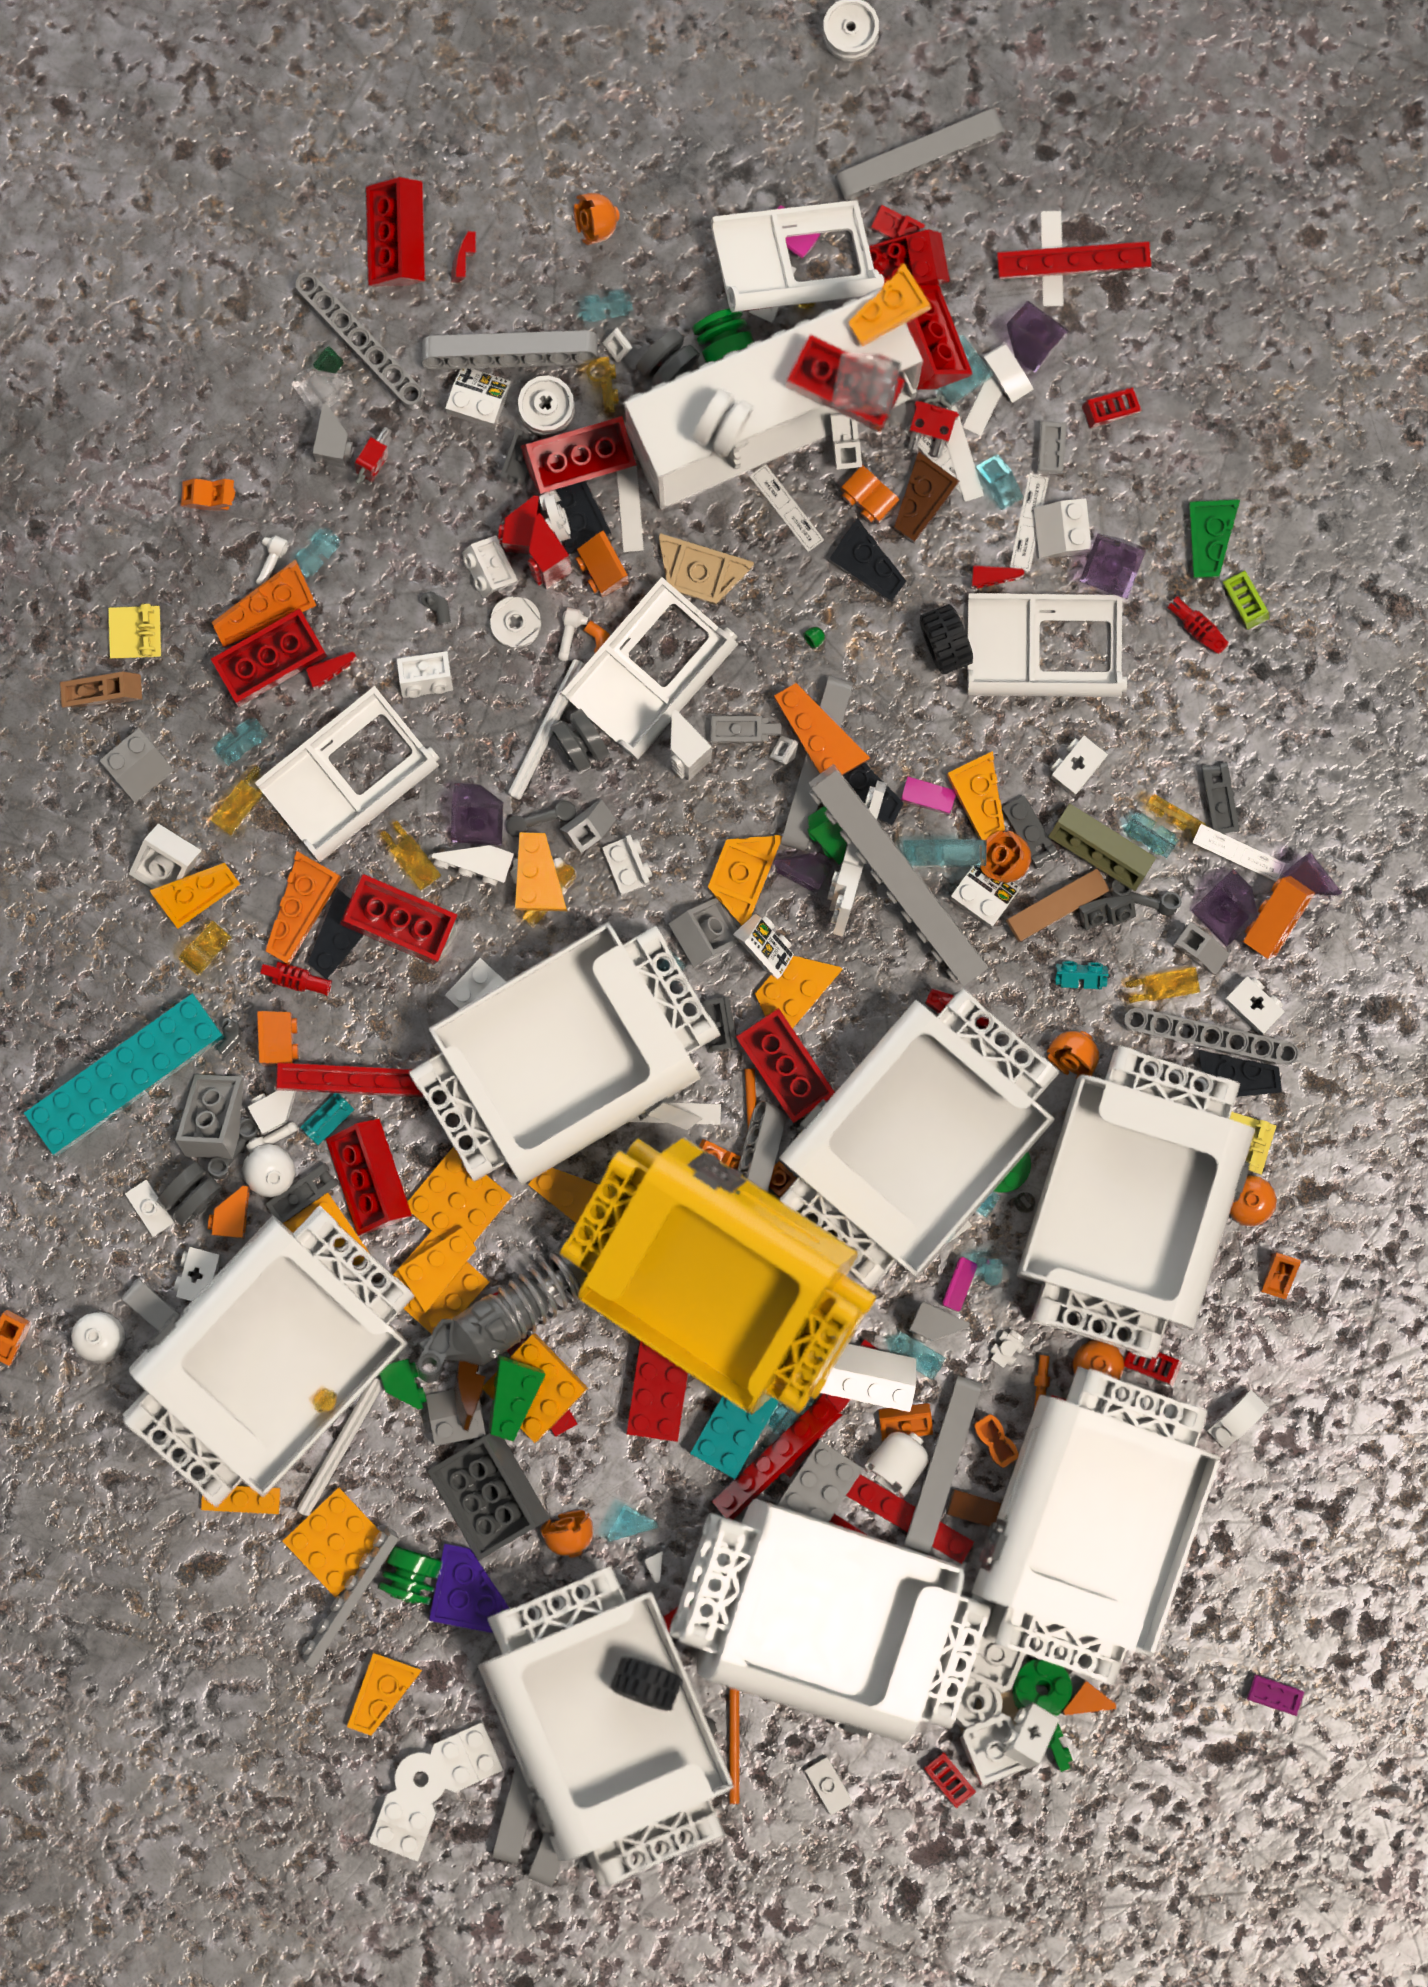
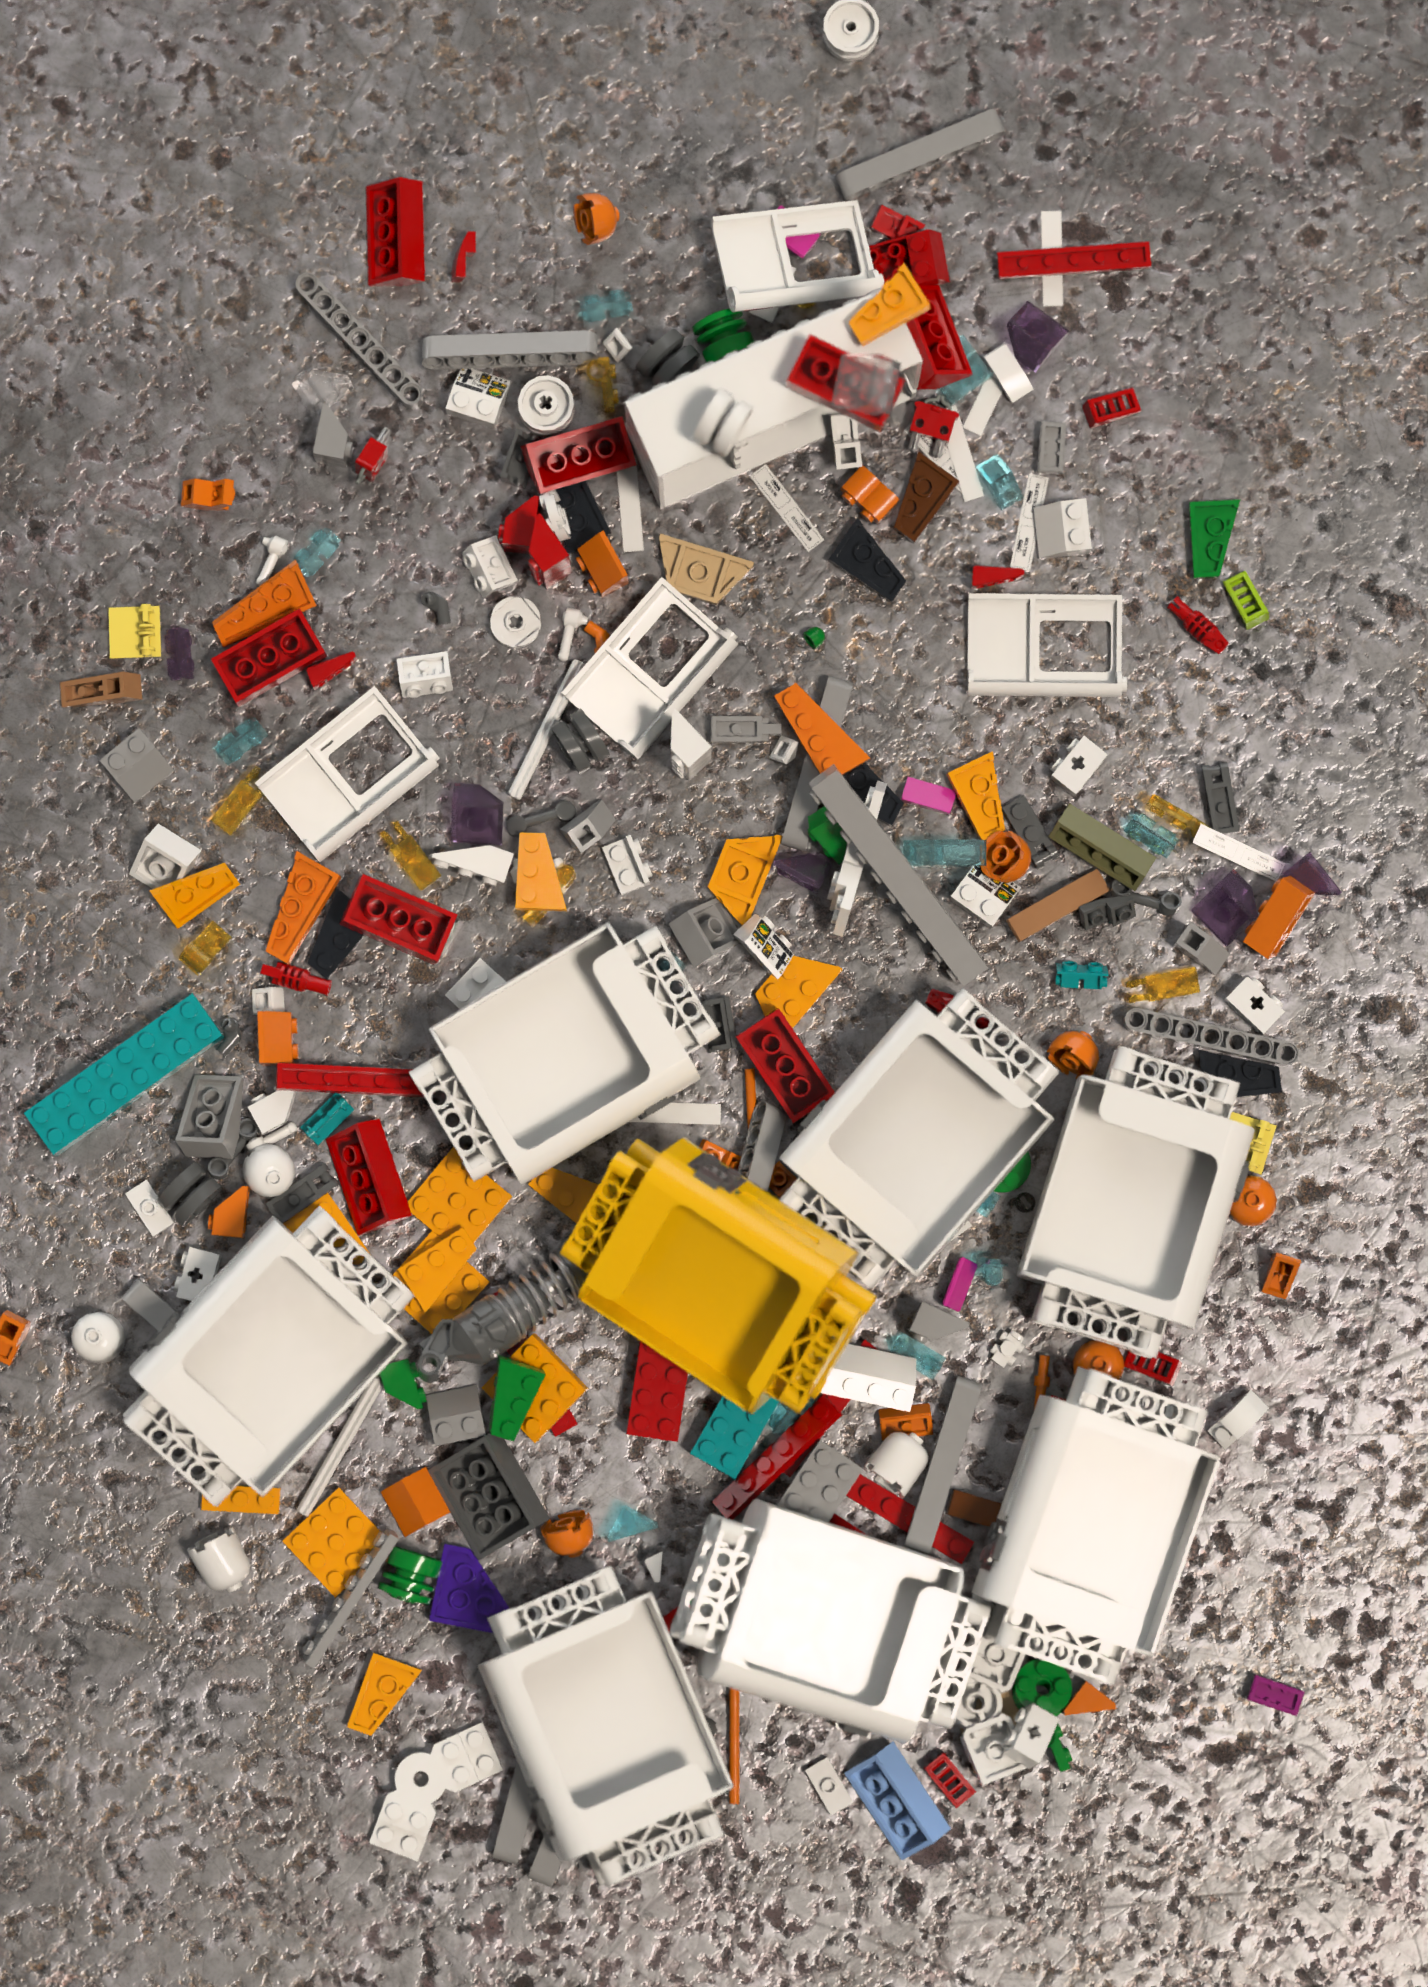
clear yellow plate [312,1388,337,1413] -> none
clear green slope [313,346,344,381] -> none
reddish brown slope [454,1361,486,1431] -> none
black tyre [610,1657,683,1711] -> none
white sticker [648,1103,703,1130] -> none
black tyre [920,604,973,675] -> none
orange brick [973,1414,1019,1468] -> none
clear purple slope [1080,533,1146,599] -> none
none -> clear purple hinge [164,627,195,681]
none -> white cylinder [187,1526,250,1593]
none -> white slope [252,987,285,1015]
none -> orange slope [381,1467,450,1537]
none -> light blue slope [844,1741,951,1860]

